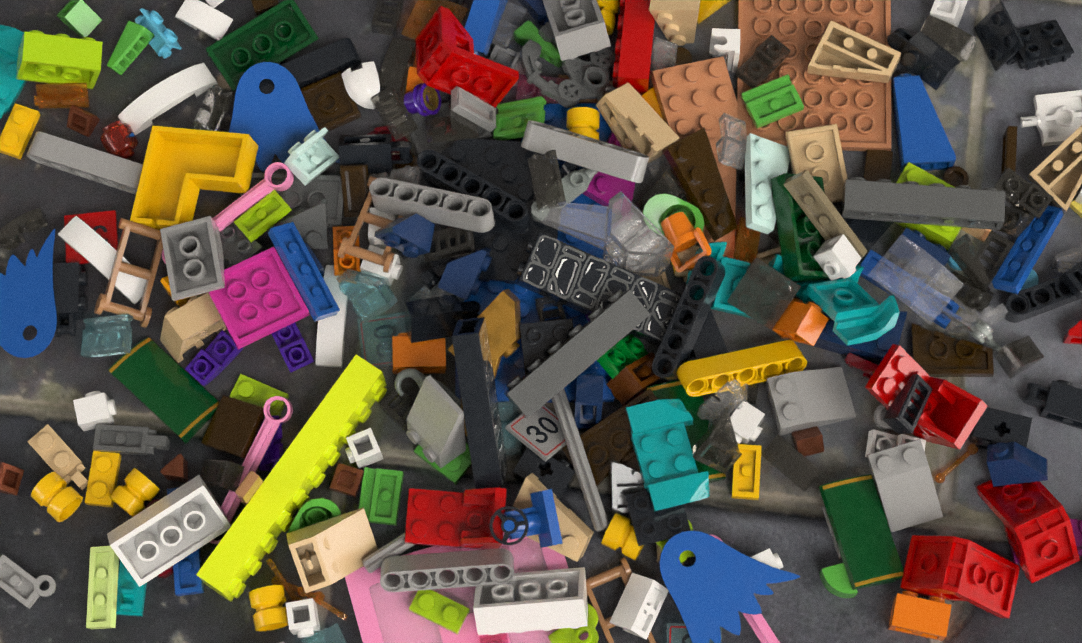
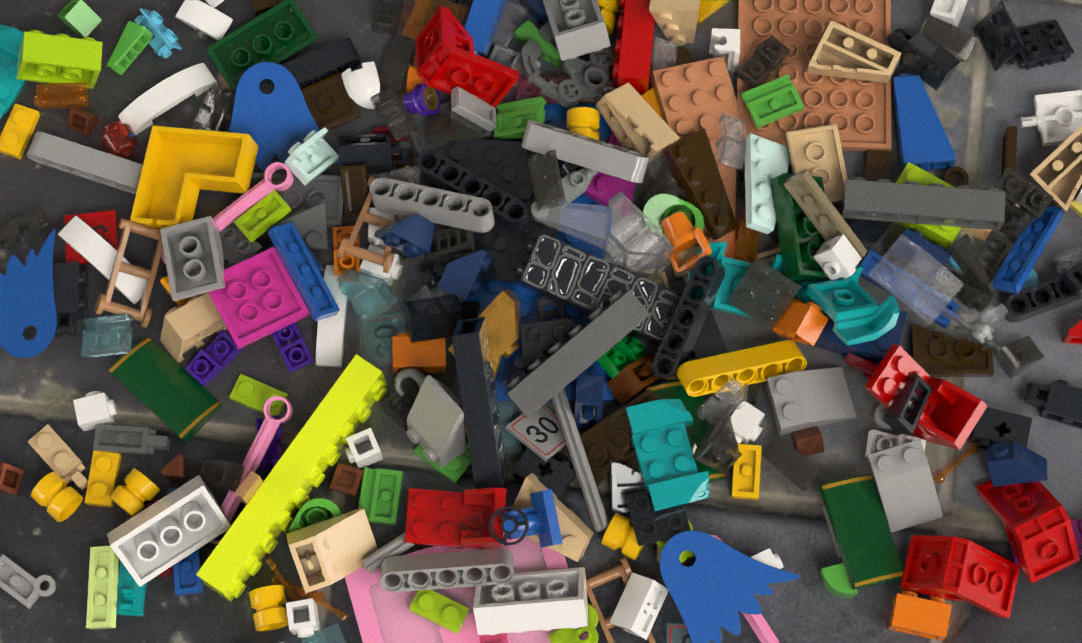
dark brown tile [201,395,265,459] -> none

